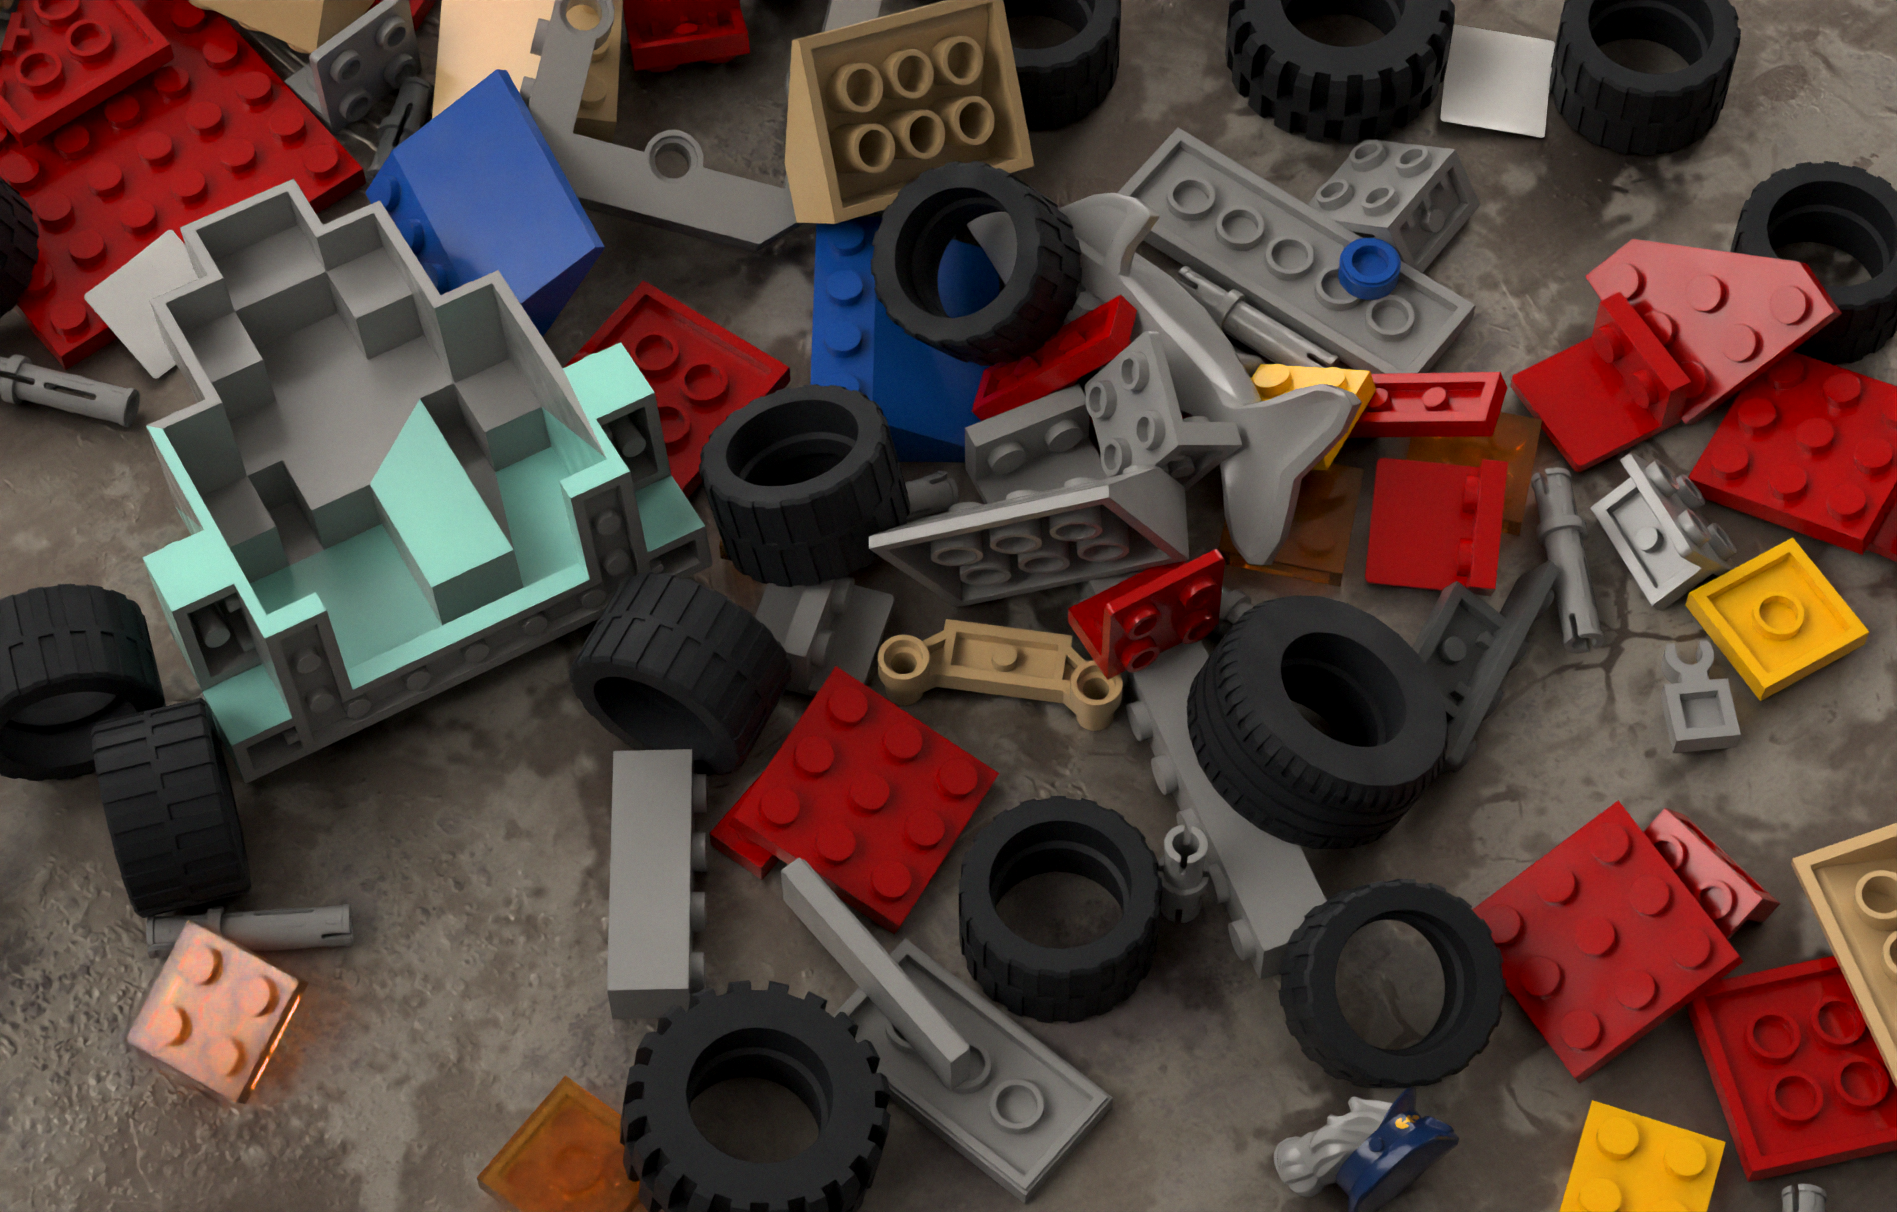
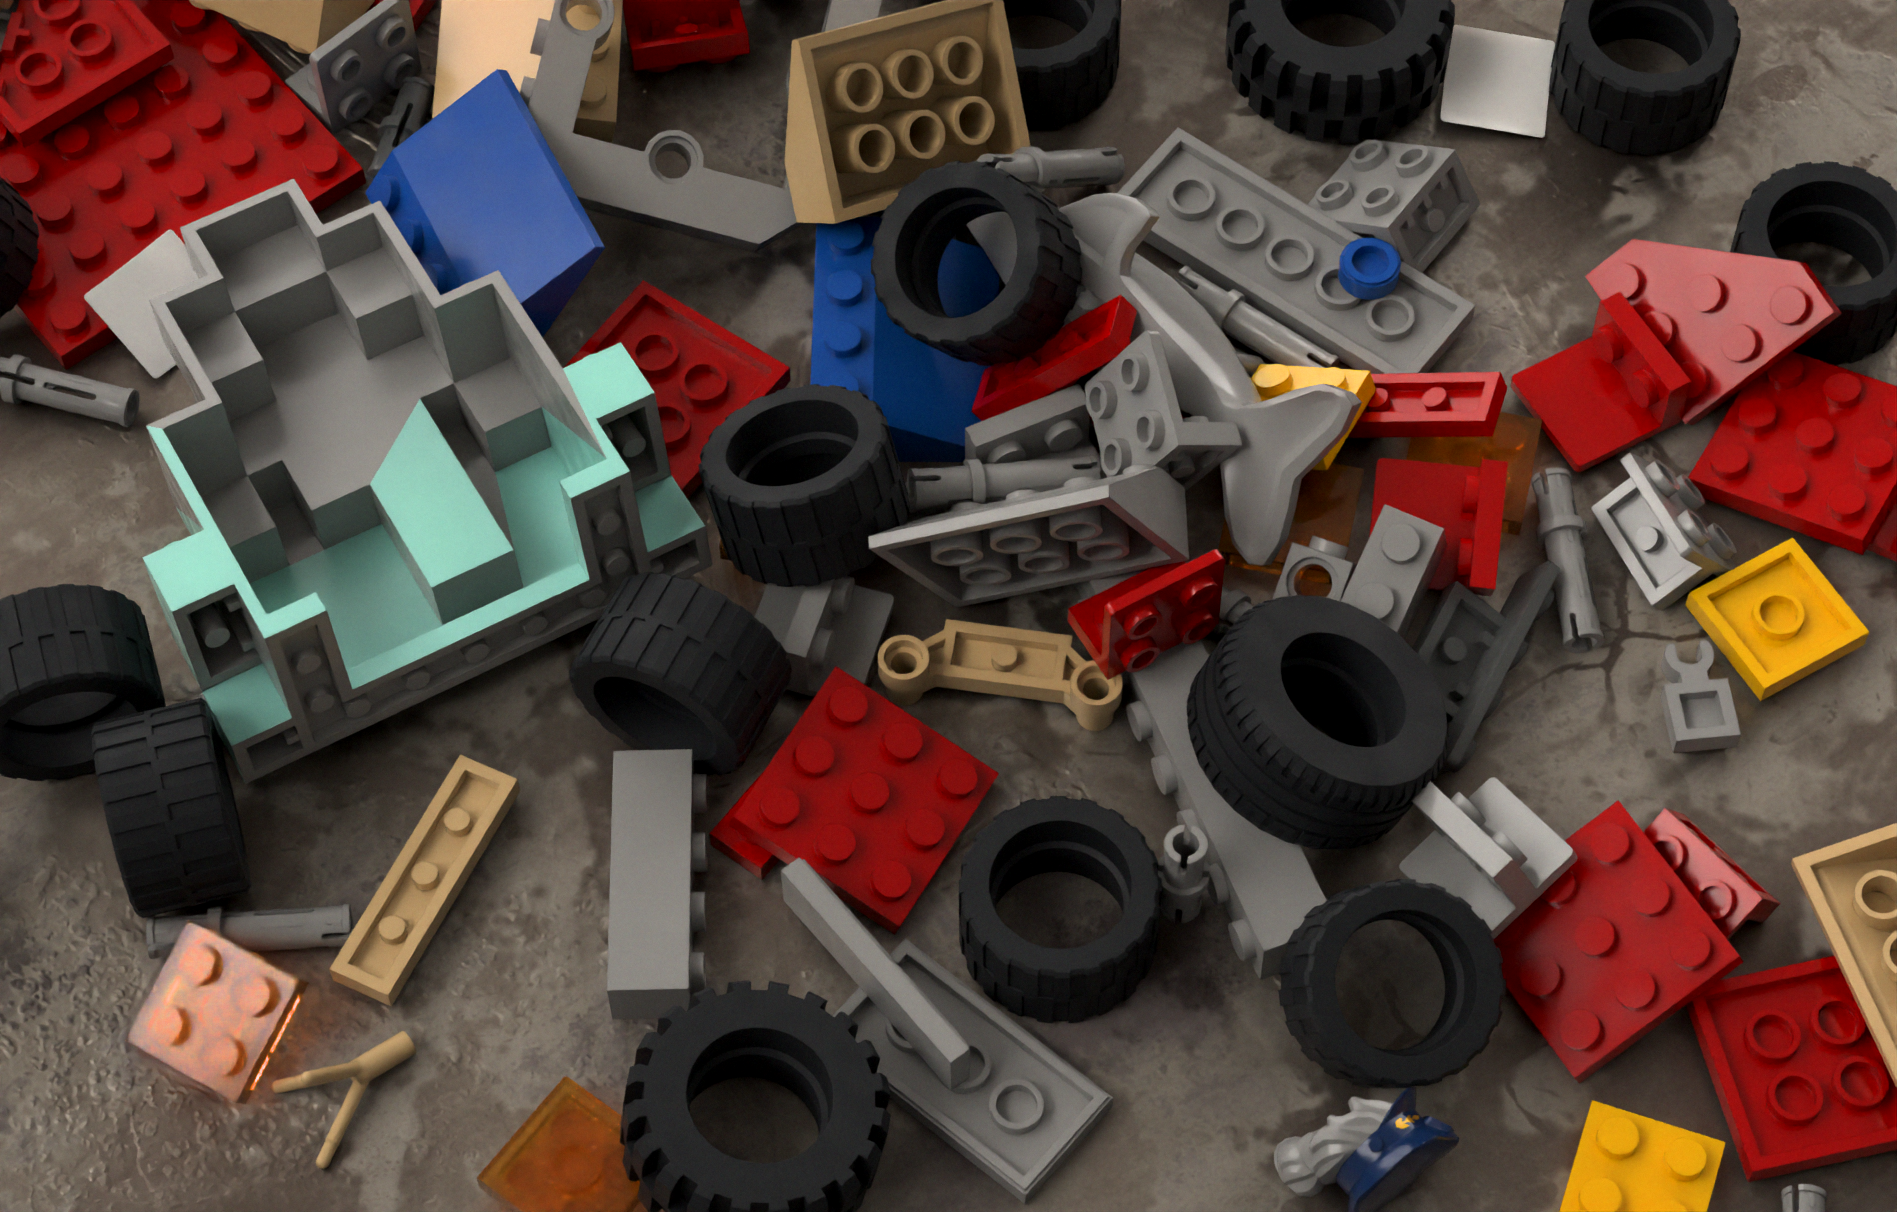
none -> tan plant [271,1031,416,1169]
none -> tan plate [329,755,520,1006]
none -> light grey pin [907,455,1101,509]
none -> light grey pin [976,146,1125,193]
none -> light grey brick [1273,535,1357,601]
none -> light grey brick [1341,504,1447,640]
none -> light grey bracket [1399,777,1577,940]

